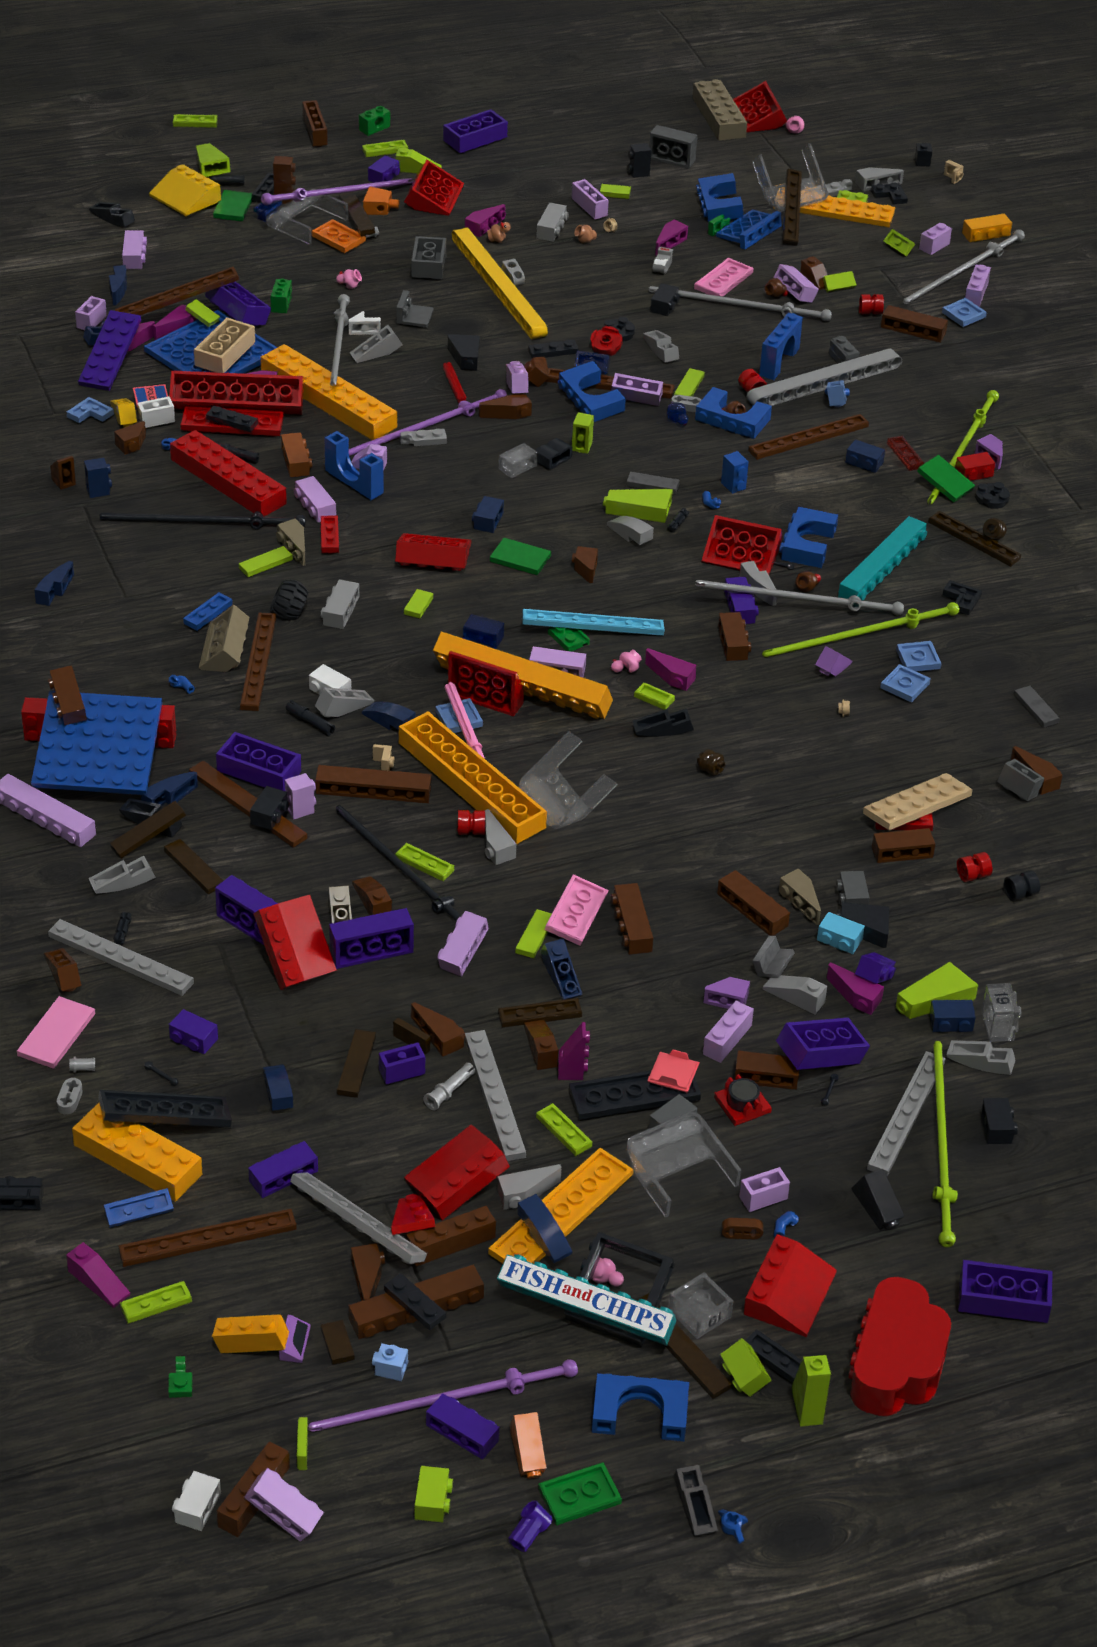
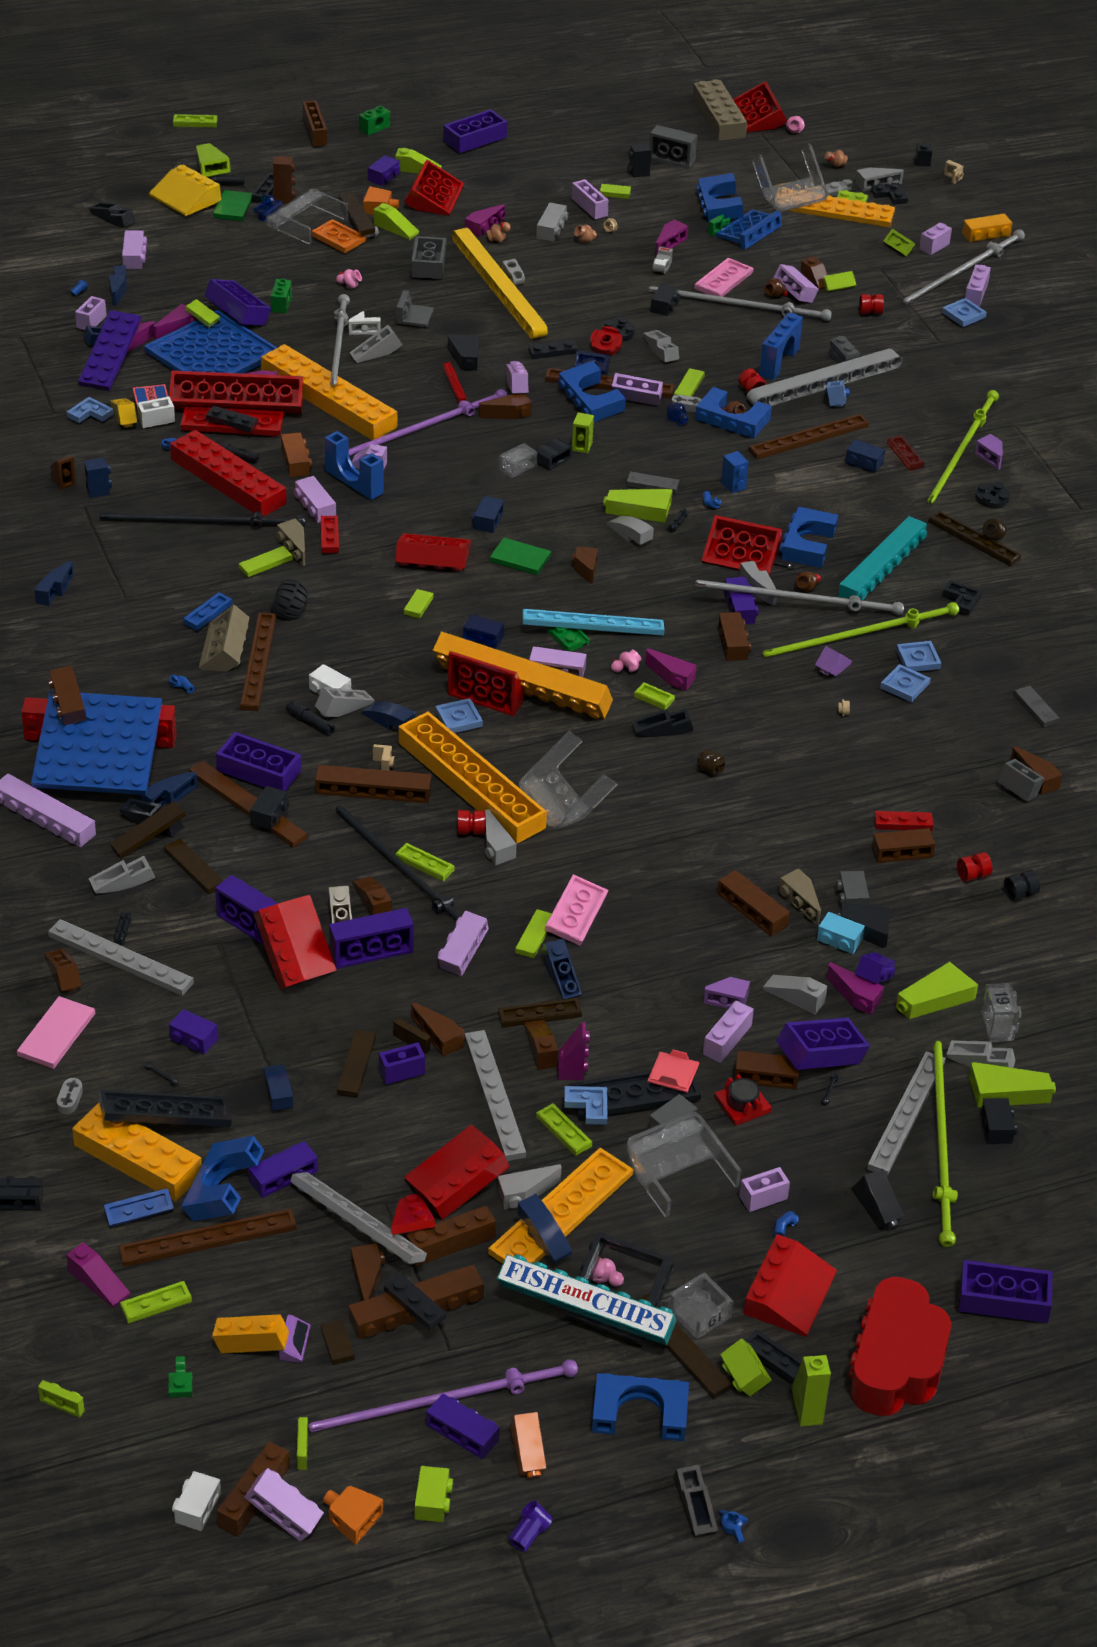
light grey pin [69,1057,95,1073] -> none
reddish brown slope [114,421,146,455] -> none
reddish brown tile [115,267,240,316] -> none
tan brick [194,318,255,373] -> none
medium lavender bar [261,178,414,205] -> none
lavender brick [285,773,316,820] -> none
light grey brick [321,580,359,629] -> none
lime tile [362,140,408,157] -> none
light blue brick [372,1344,408,1381] -> none
light grey hinge [400,429,447,446] -> none
light grey pin [423,1063,476,1110] -> none
bright pink axle [444,682,485,759] -> none
reddish brown slope [524,357,549,387] -> none
green tile [538,1462,622,1526] -> none
reddish brown brick [611,883,653,955] -> none
reddish brown beam [722,1218,763,1240] -> none
flat silver panel [753,936,795,978] -> none
dark brown tile [782,169,802,246] -> none
tan plate [863,773,972,830] -> none
reddish brown brick [881,305,948,343] -> none
green tile [917,455,976,502] -> none
dark blue brick [929,1000,976,1032] -> none
red brick [955,452,995,481] -> none
none -> lime plate [38,1380,85,1418]
none -> blue arm [70,280,88,297]
none -> blue arch [181,1136,265,1221]
none -> orange torso [323,1486,383,1545]
none -> lime slope [374,203,419,240]
none -> medium blue plate [564,1086,607,1125]
none -> nougat animal [824,150,848,167]
none -> lime slope [969,1062,1056,1108]

